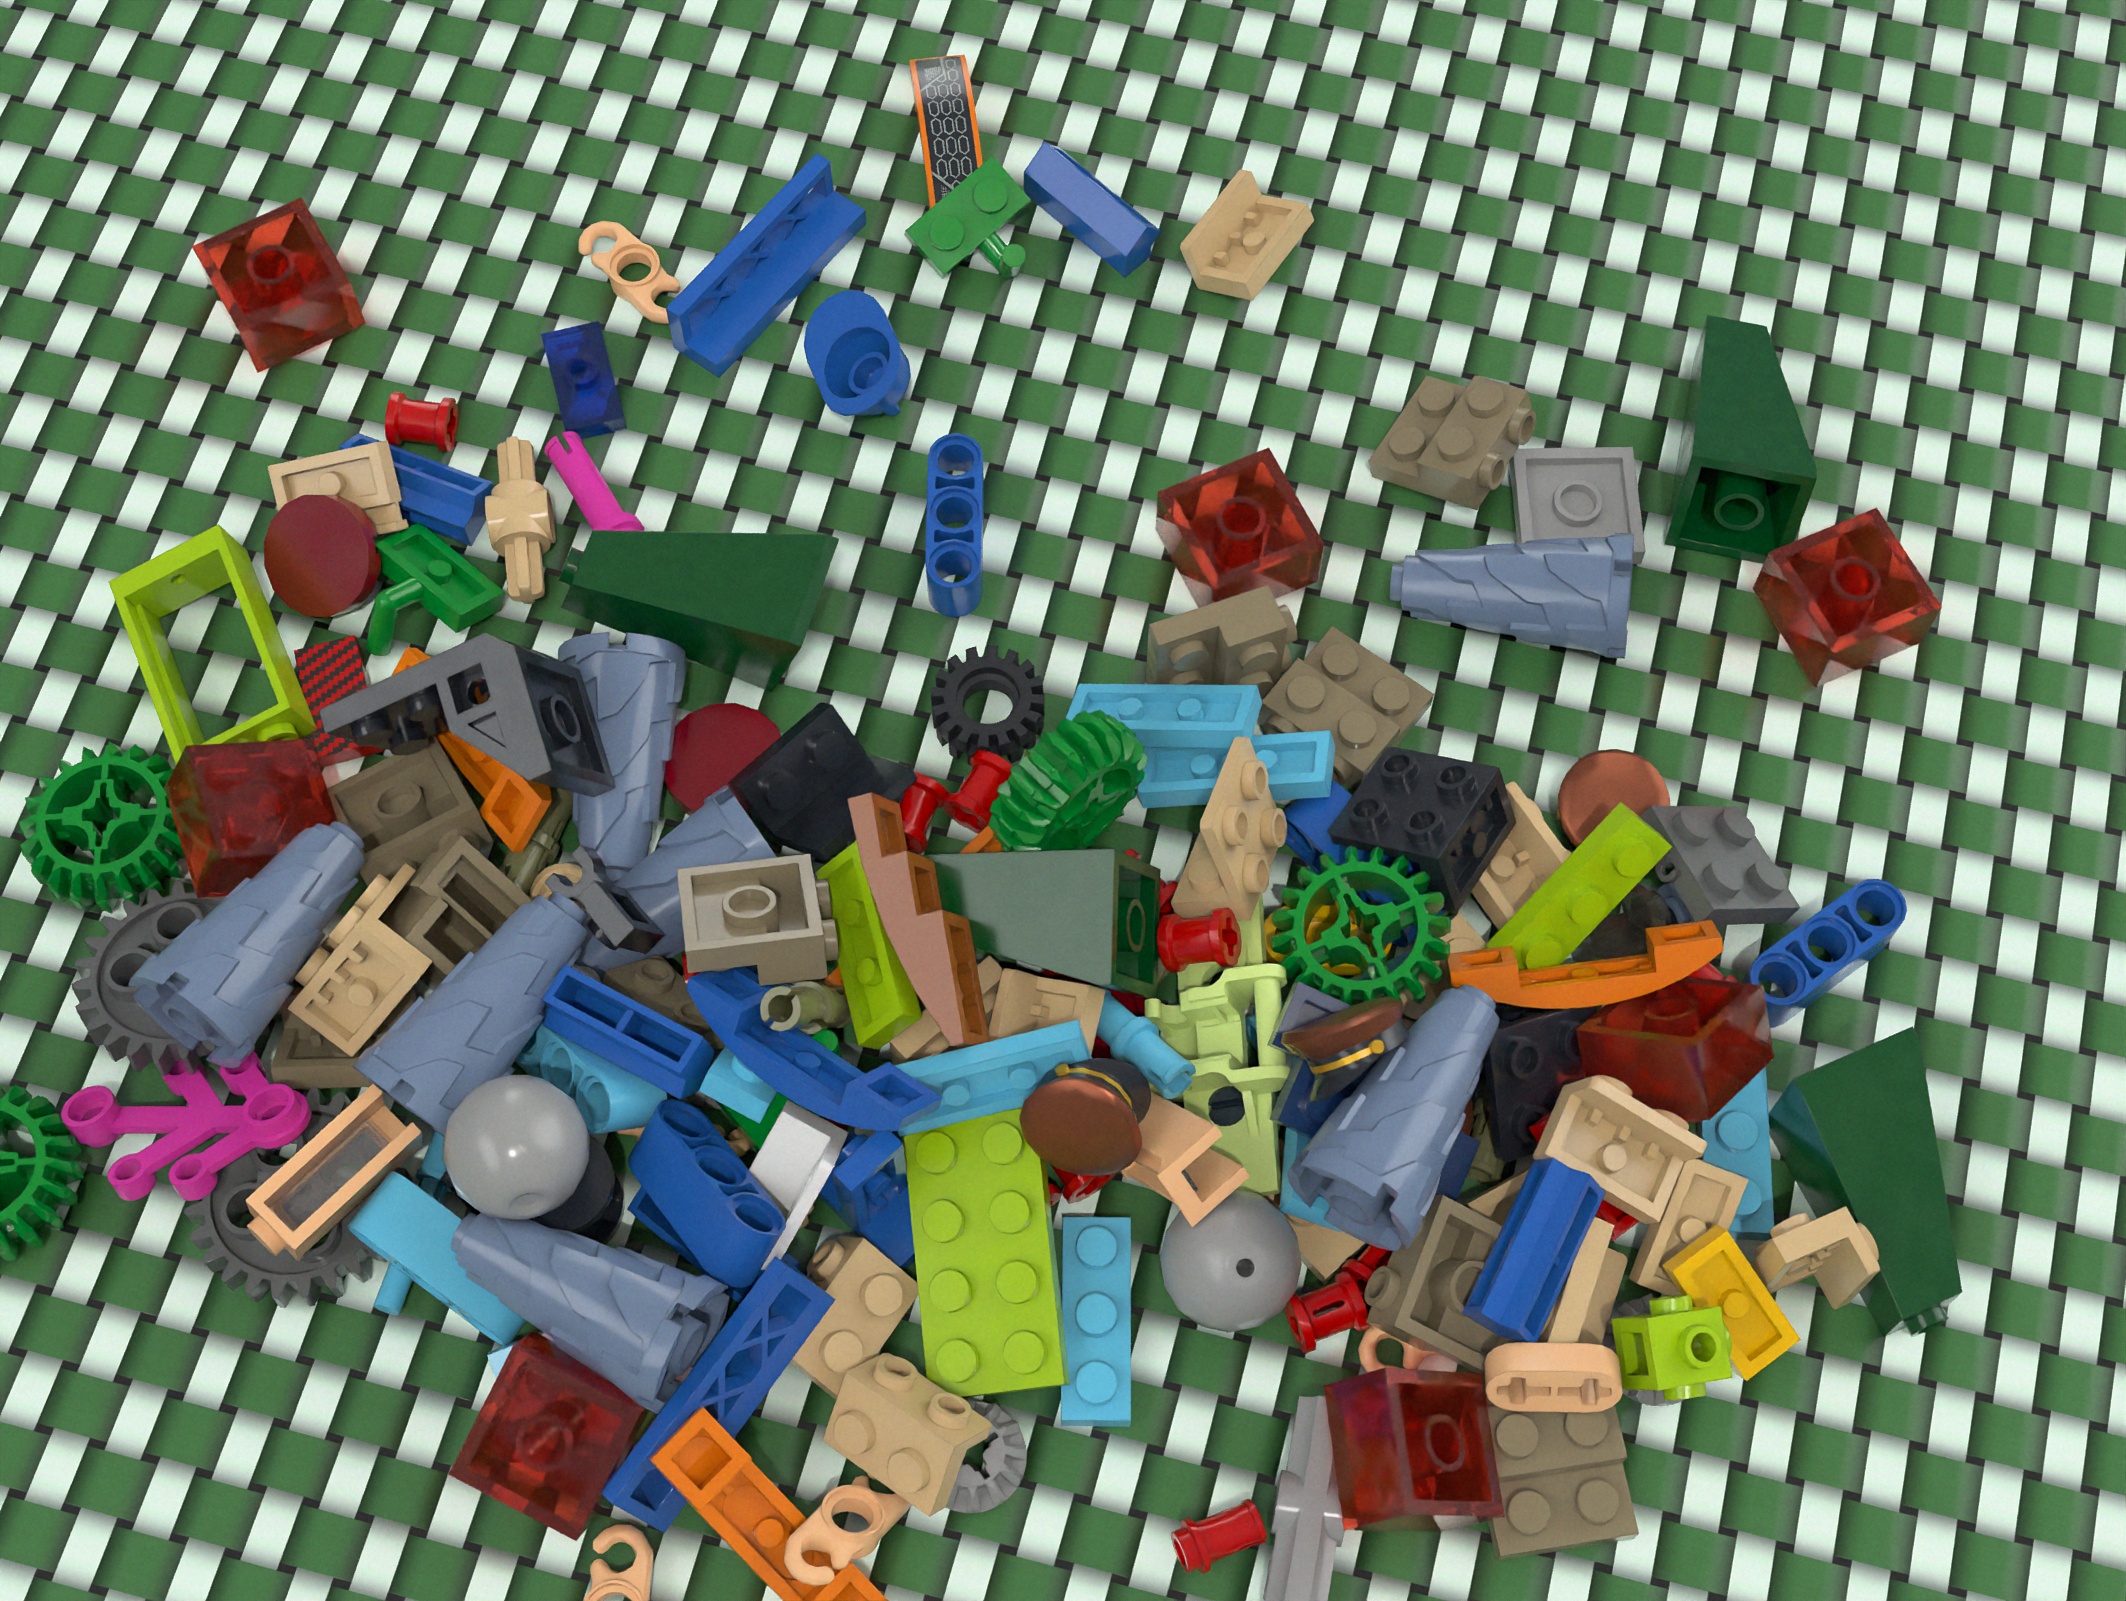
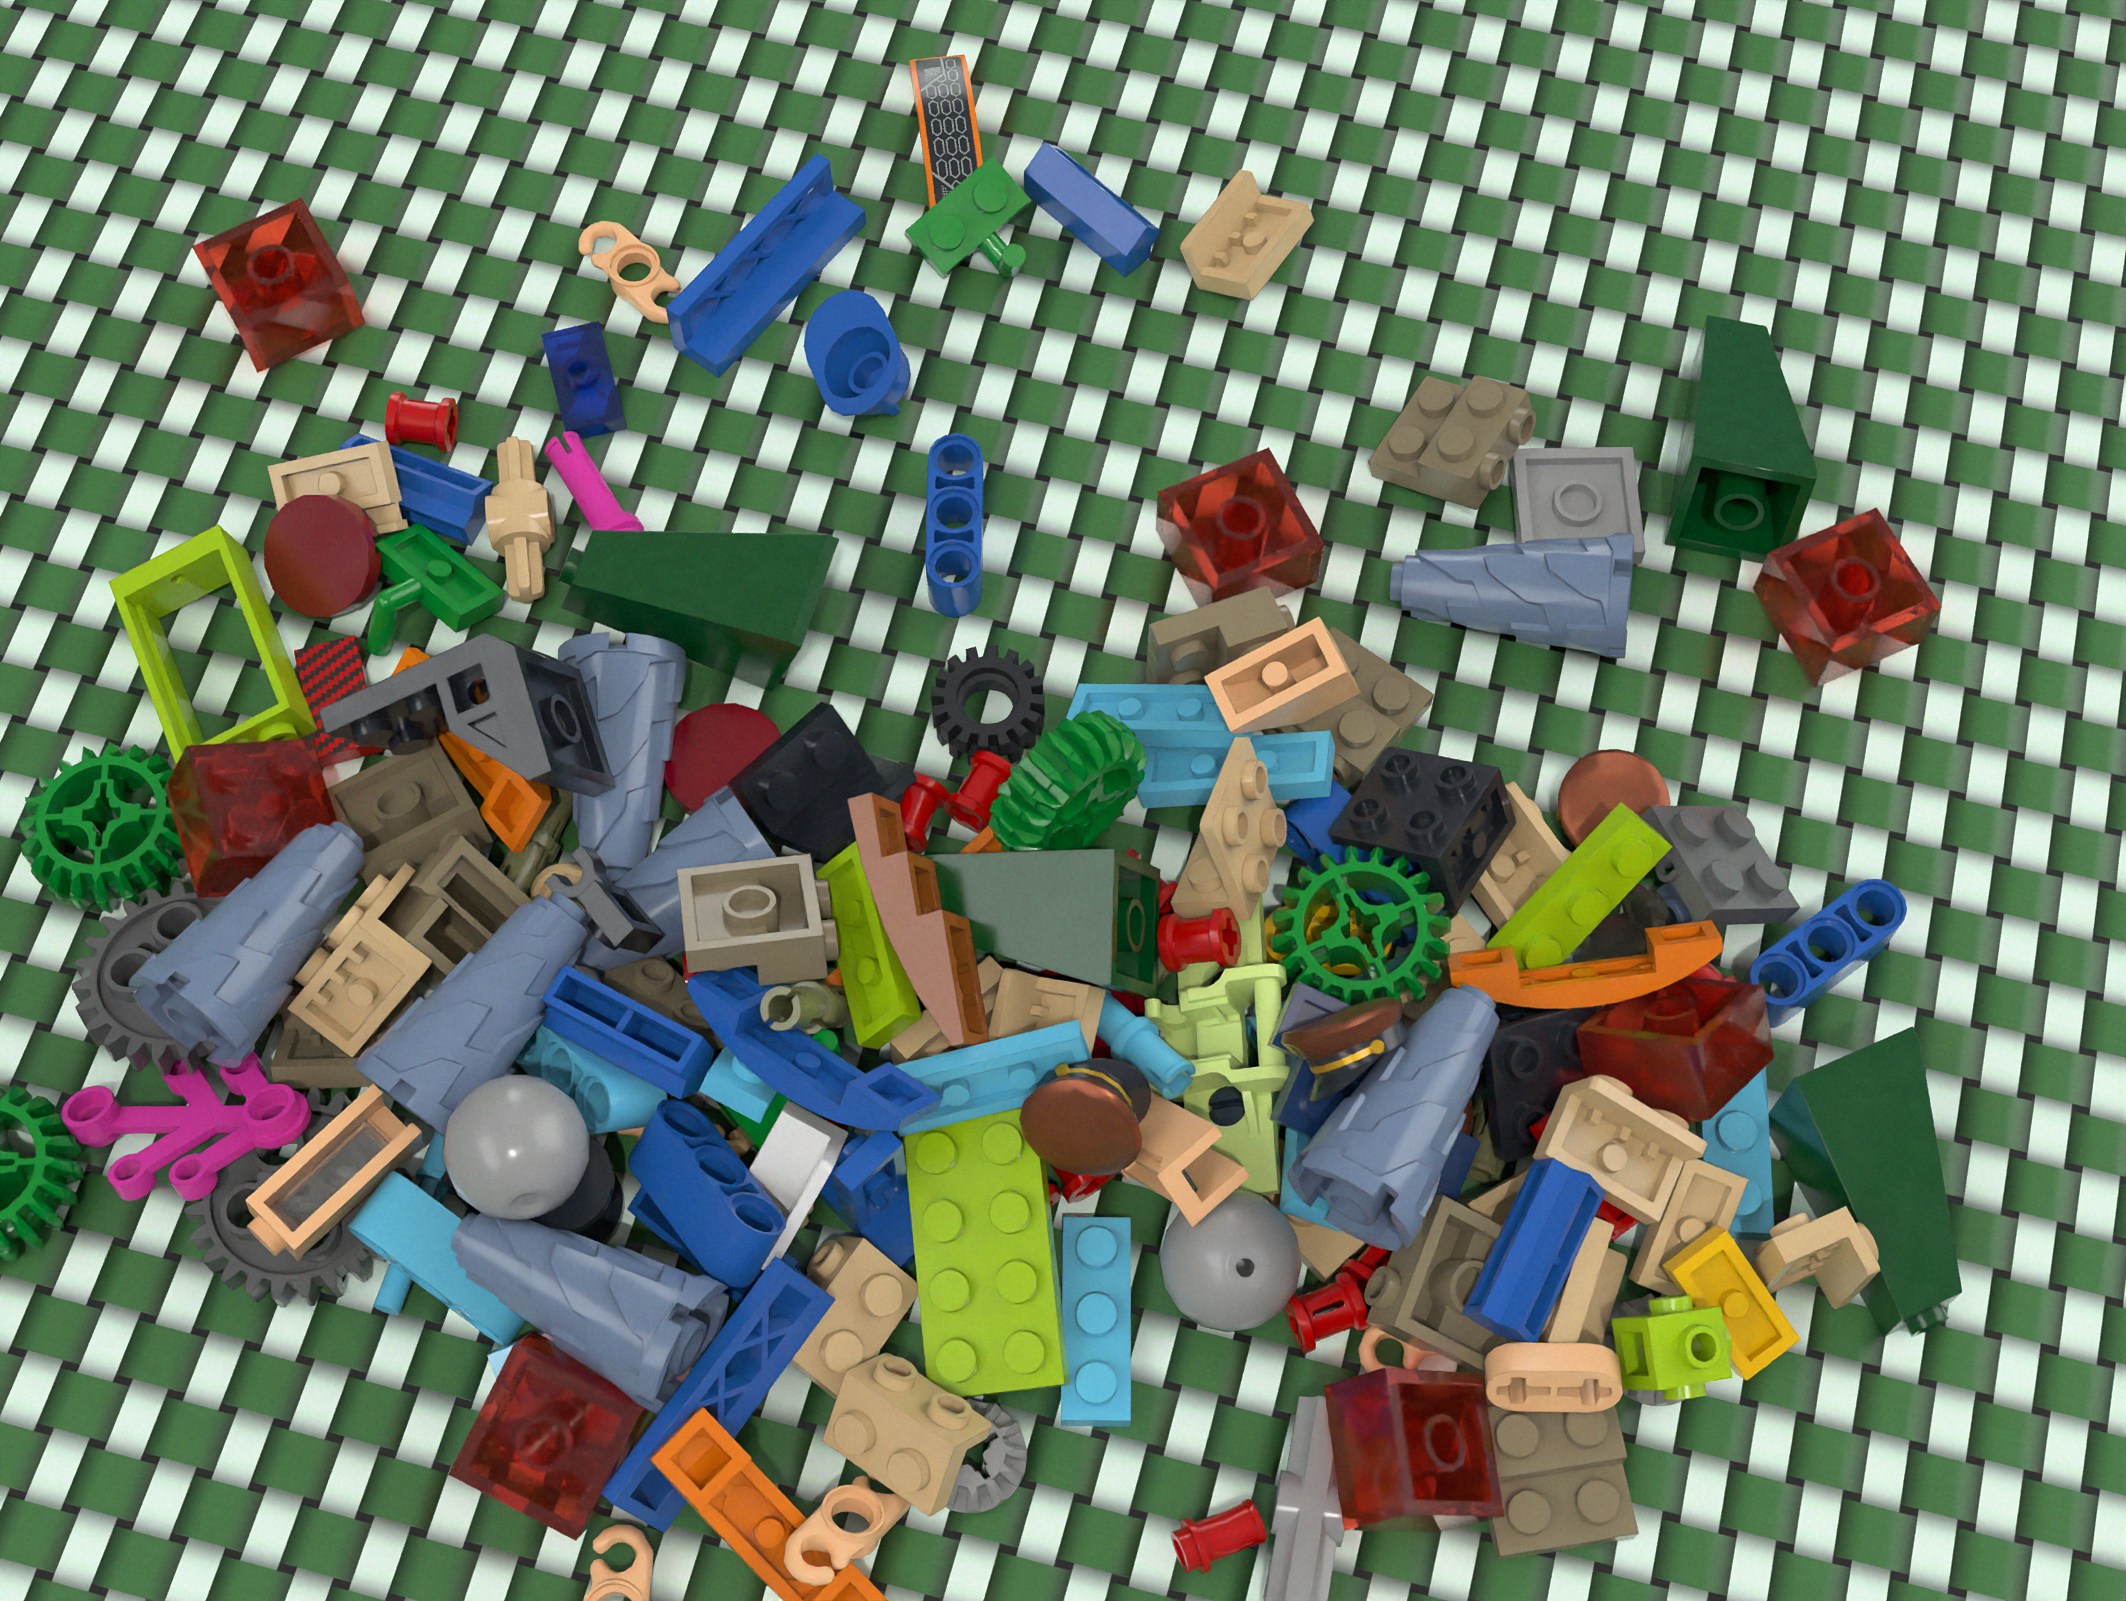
none -> light nougat slope [1204,617,1361,735]

